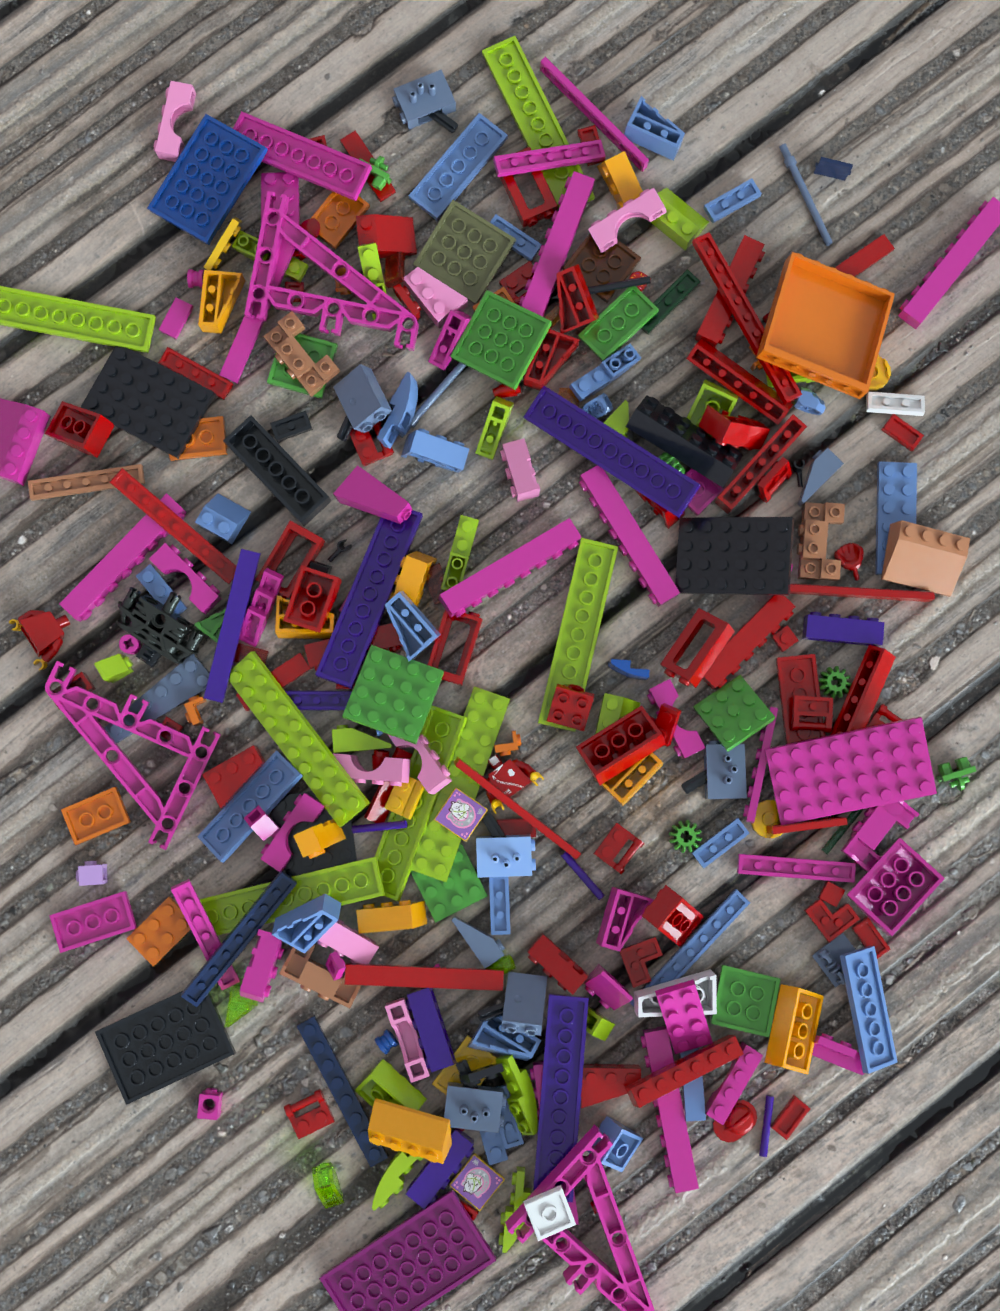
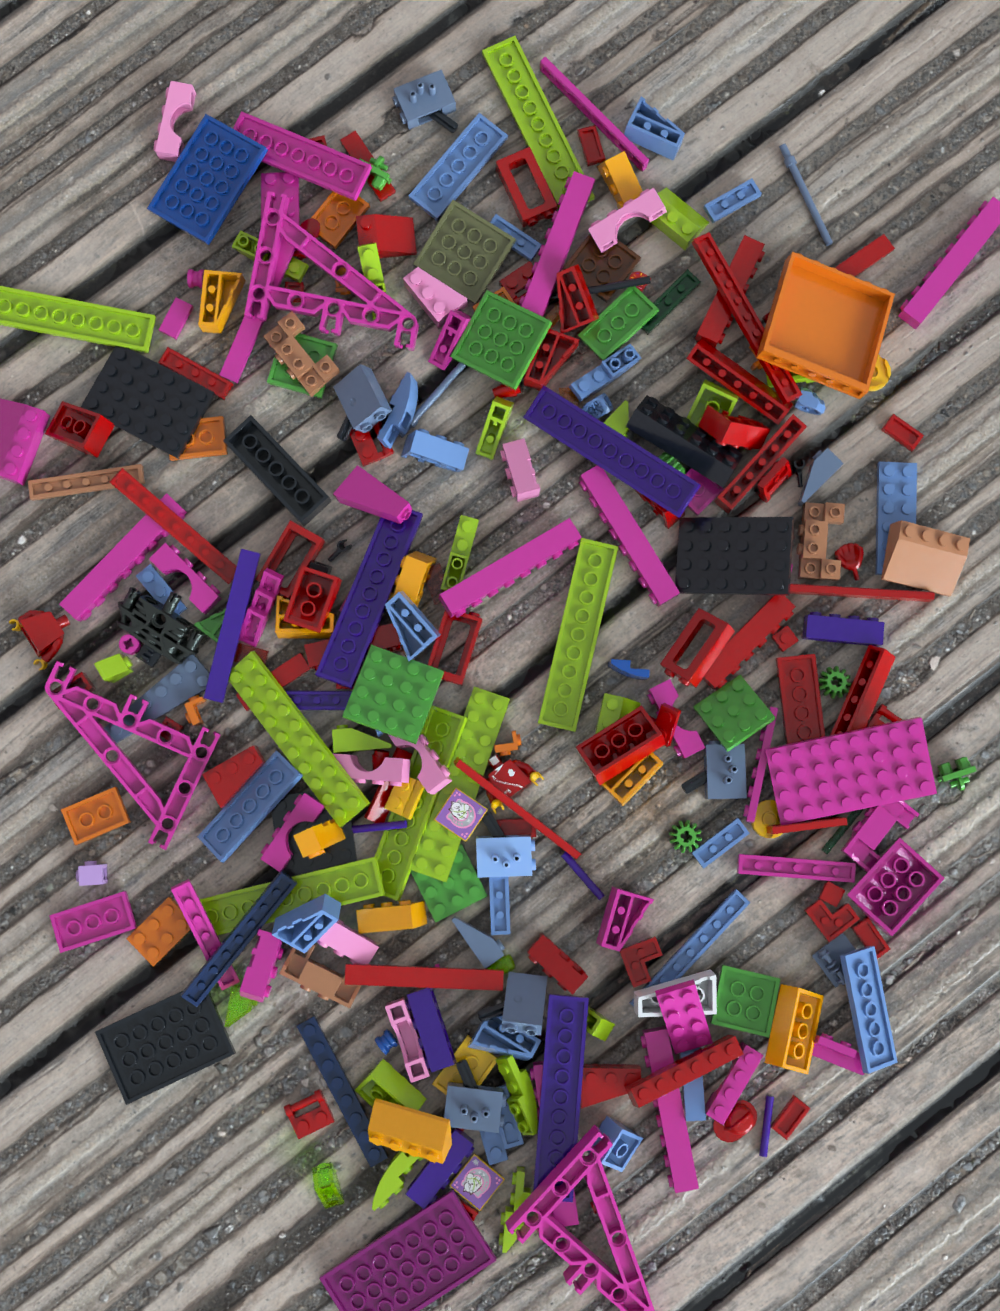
medium blue slope [195,494,251,545] -> none
dark pink brick [197,1088,223,1120] -> none
yellow wing [204,217,242,270] -> none
brick [244,805,278,841] -> none
black plate [270,411,313,442] -> none
dark pink plate [325,951,346,981] -> none
clear red tile [385,251,405,289] -> none
red plate [392,282,421,320] -> none
black plate [459,1063,504,1086] -> none
dark pink plate [493,140,606,177] -> none
white tile [523,1185,576,1241] -> none
red plate [547,684,595,731] -> none
dark pink slope [584,964,633,1010] -> none
red plate [593,822,645,875] -> none
red slope [642,885,704,948] -> none
red plate [791,695,833,733] -> none
dark blue piece [814,157,853,181] -> none
white plate [866,392,925,416] -> none

